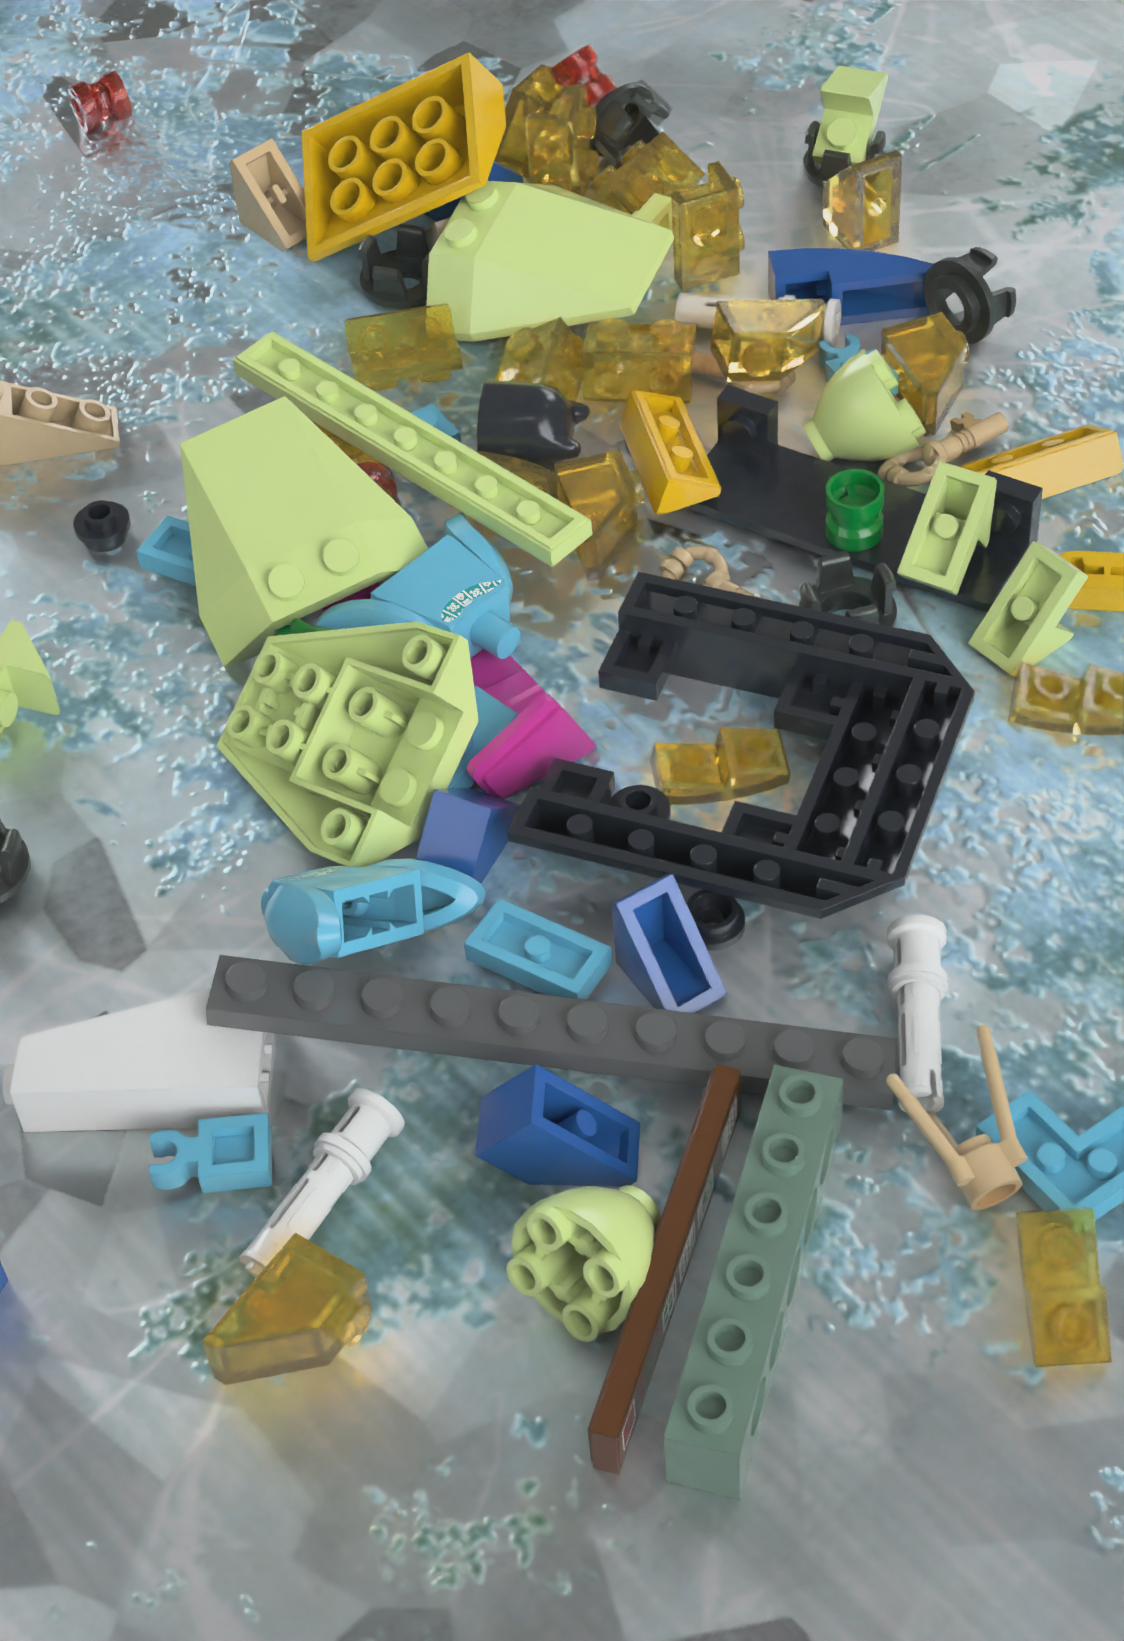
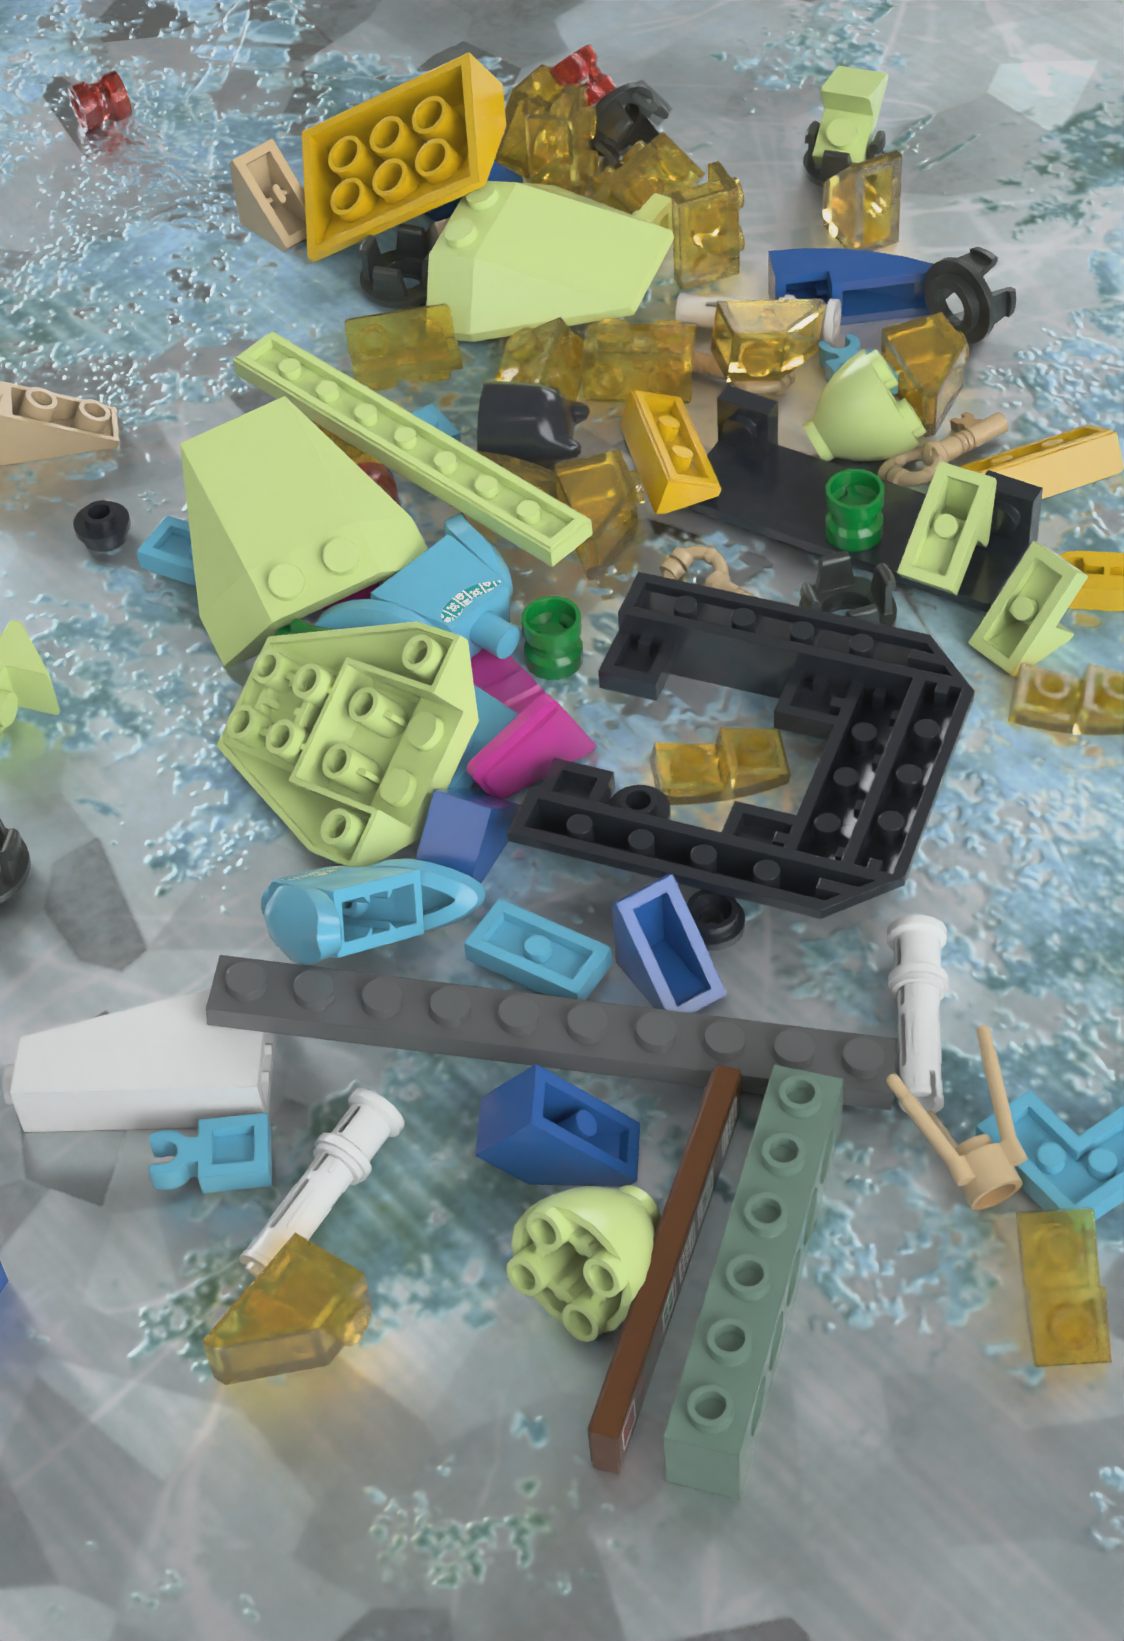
none -> green wheel [521,596,583,680]

